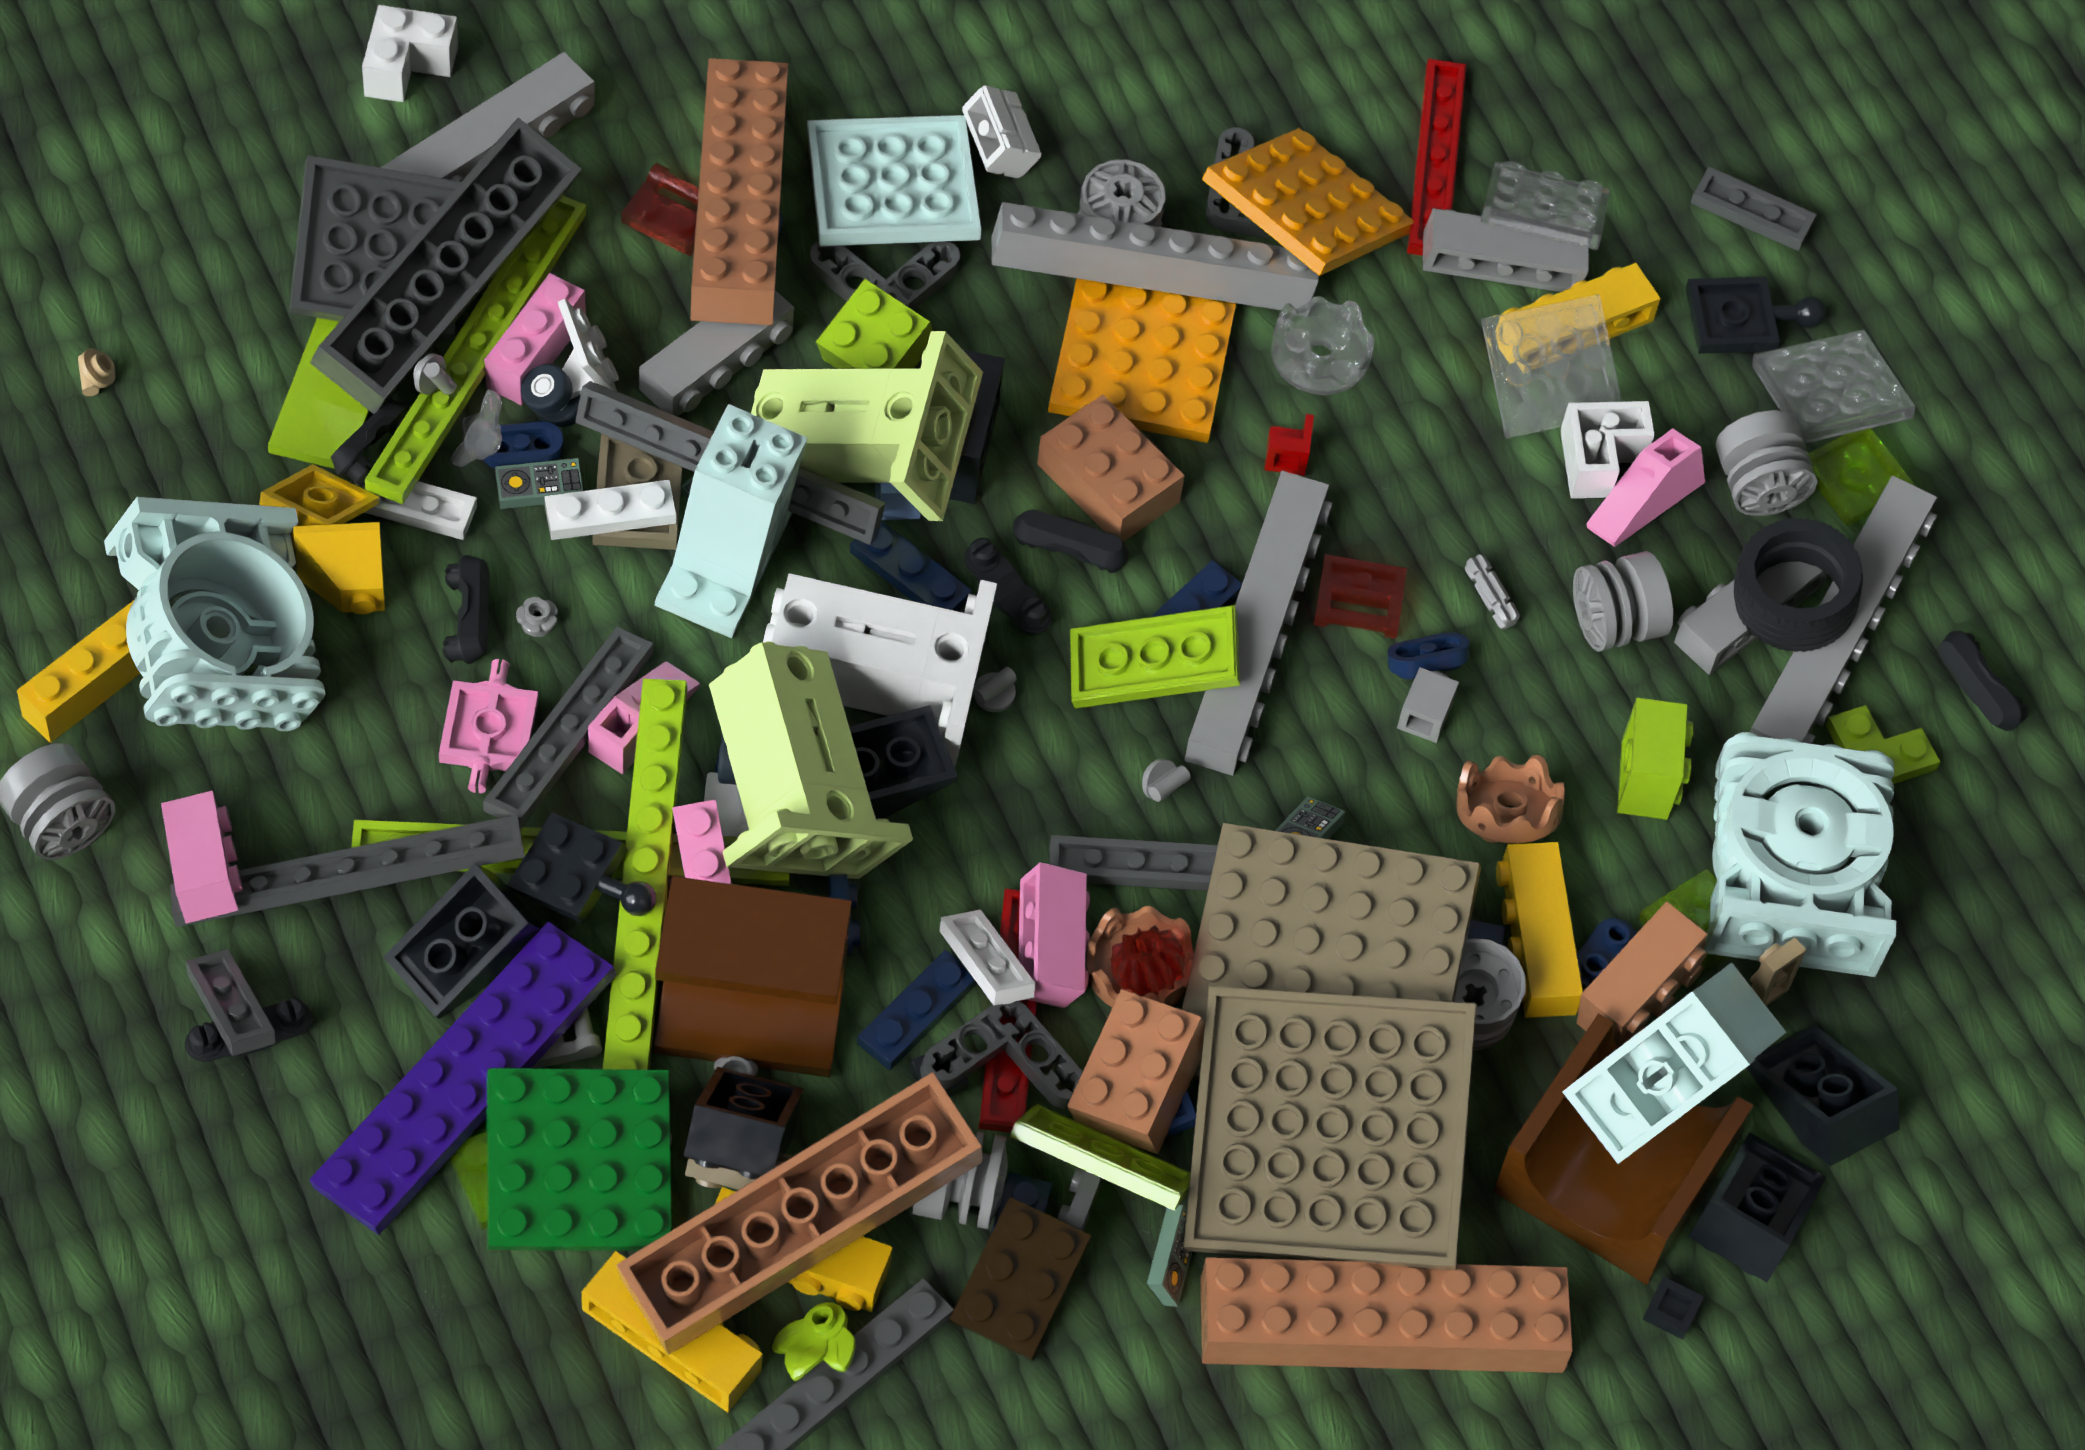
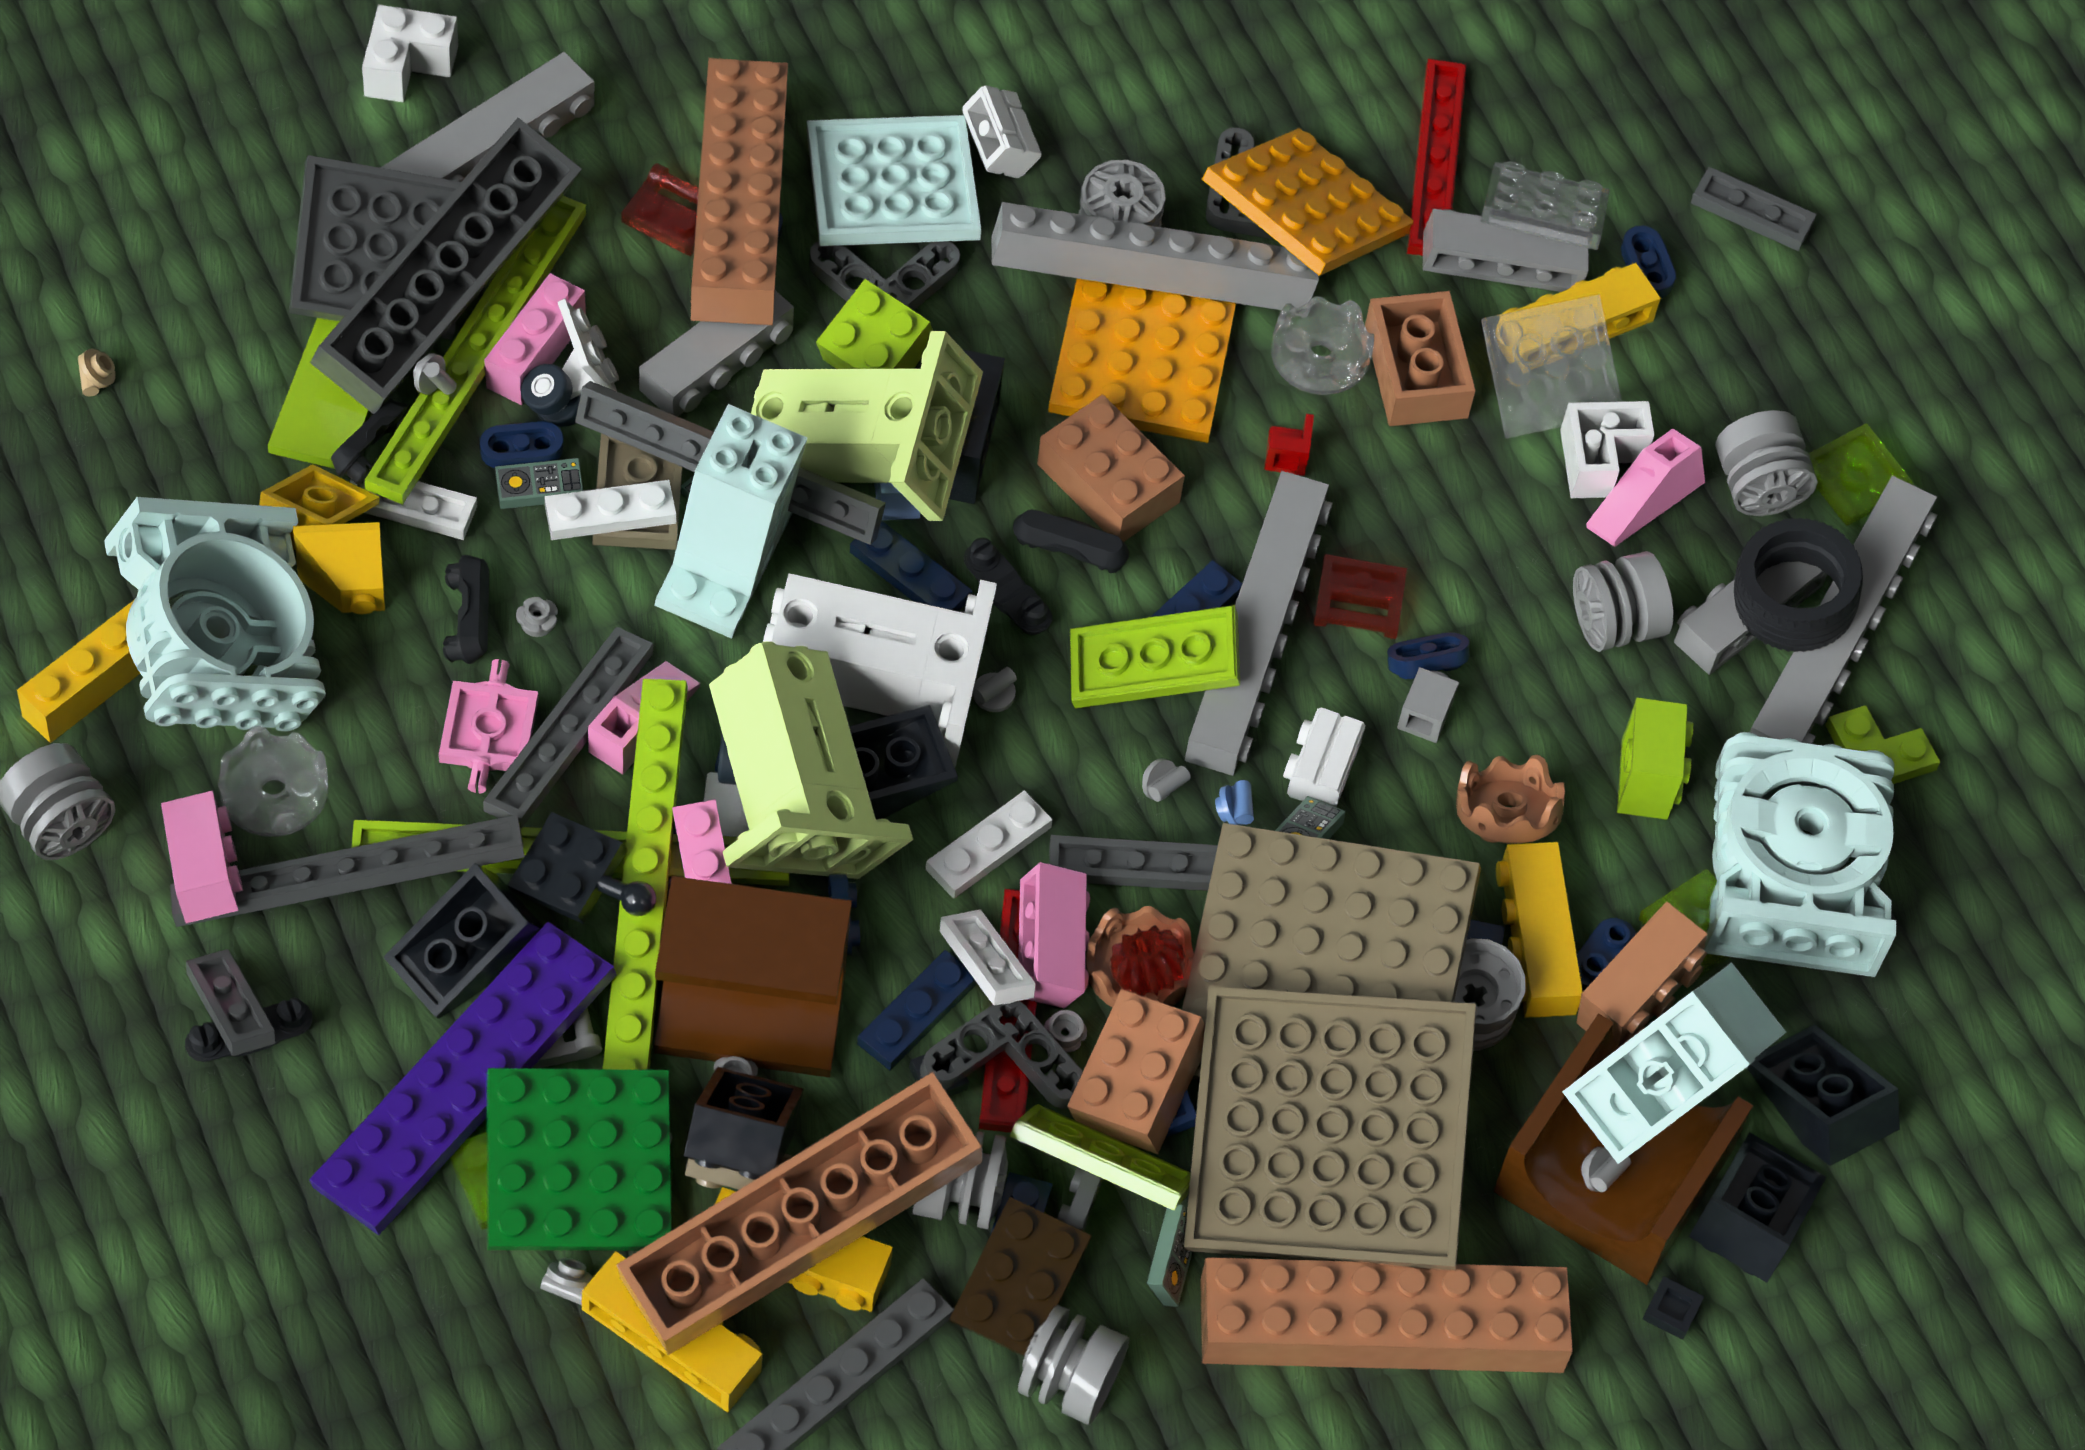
clear plate [450,390,502,467] -> none
lime plate [772,1302,856,1382] -> none
light grey axle [1465,554,1520,629] -> none
black plate [1686,276,1827,354] -> none
tan plate [1750,937,1807,1006] -> none
clear plate [1752,330,1915,443] -> none
black piece [1939,630,2028,731] -> none
none -> clear plate [218,726,329,837]
none -> light grey plate [540,1258,592,1305]
none -> white plate [926,790,1053,899]
none -> light grey wheel [1018,1305,1130,1425]
none -> light grey plate [1044,1010,1087,1053]
none -> medium blue plate [1215,780,1254,826]
none -> white brick [1283,707,1366,807]
none -> nougat brick [1365,291,1475,426]
none -> light grey plate [1581,1147,1631,1192]
none -> dark blue plate [1621,226,1676,298]

